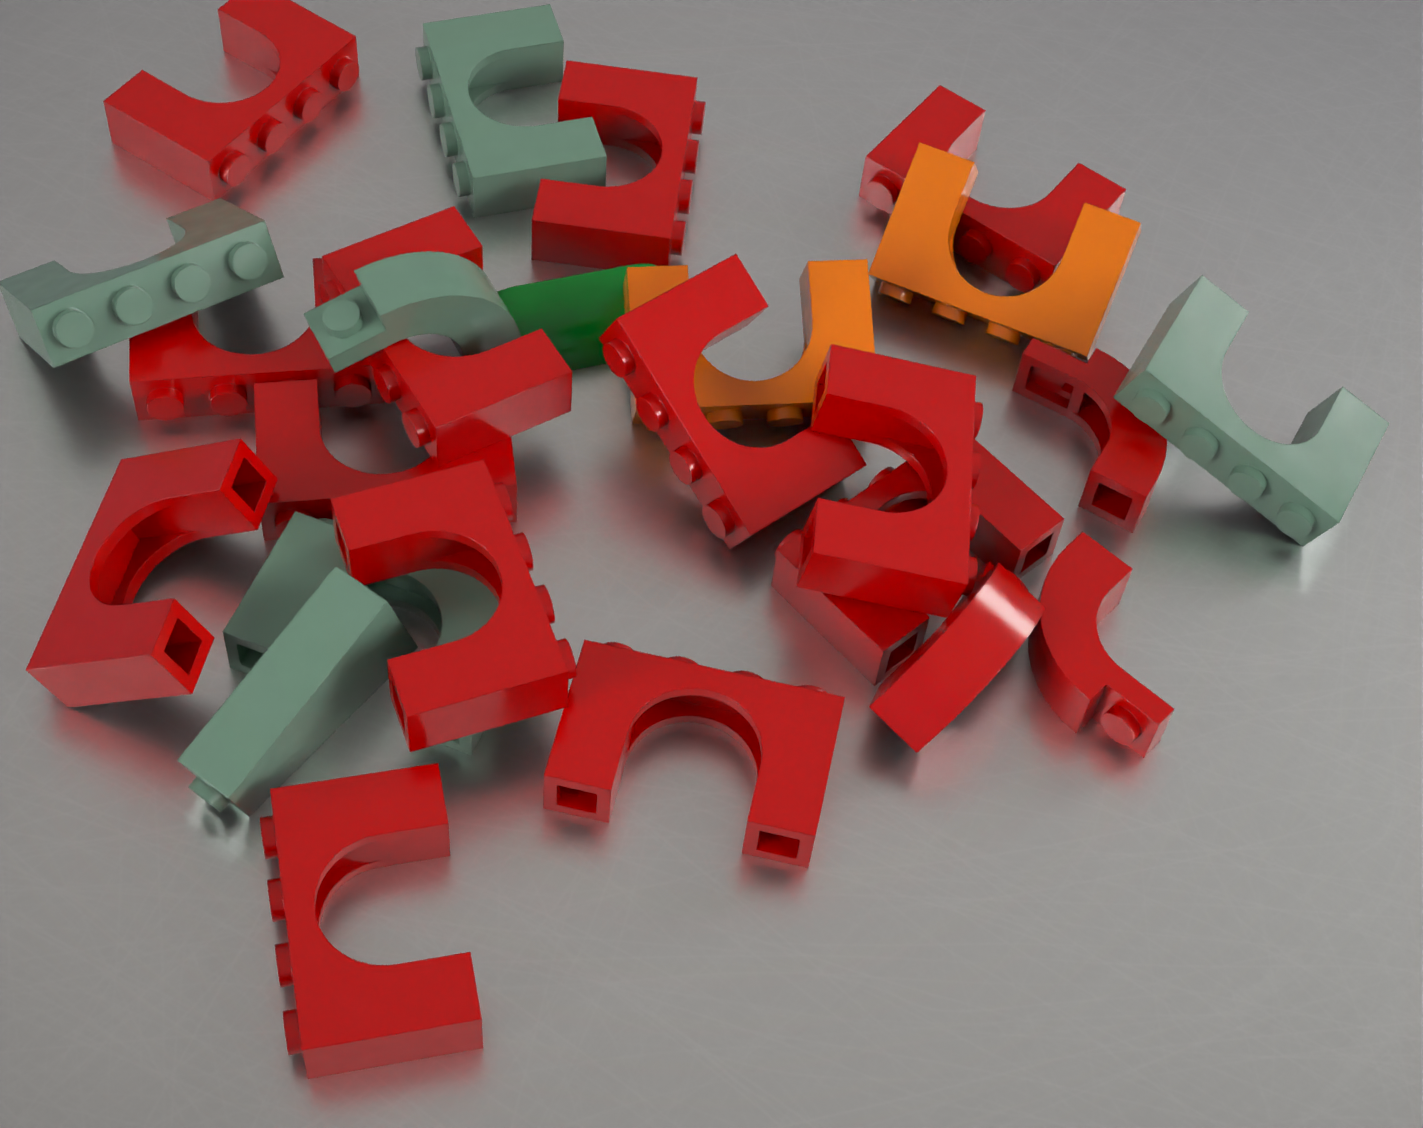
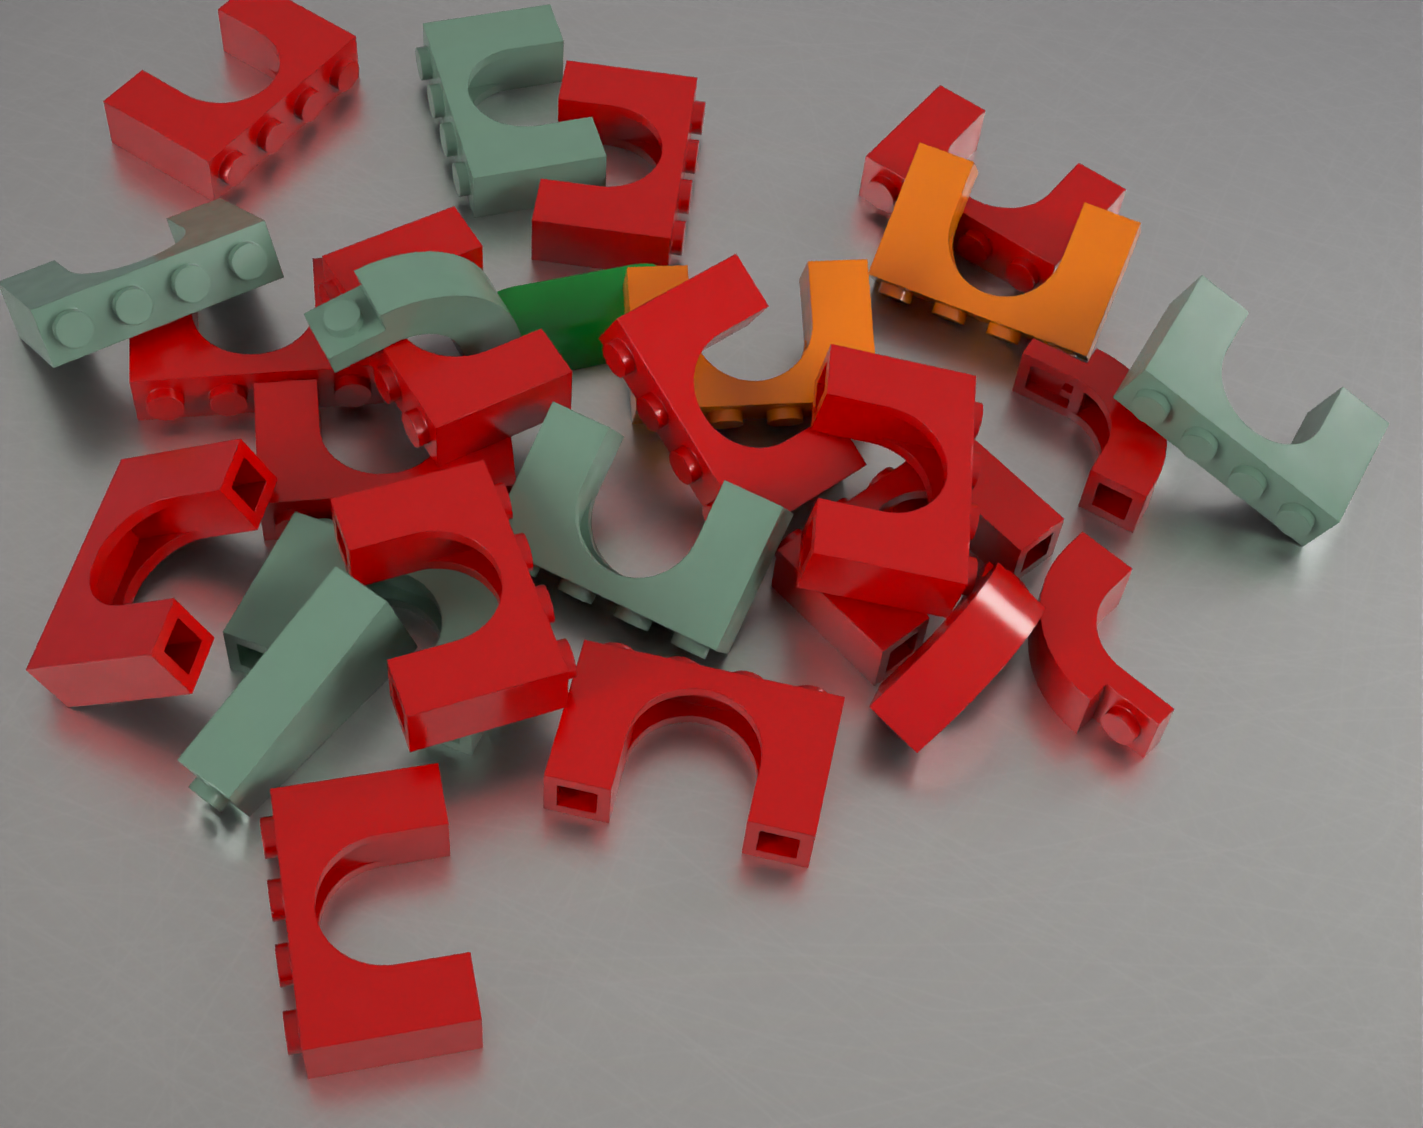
none -> sand green arch [509,402,793,659]

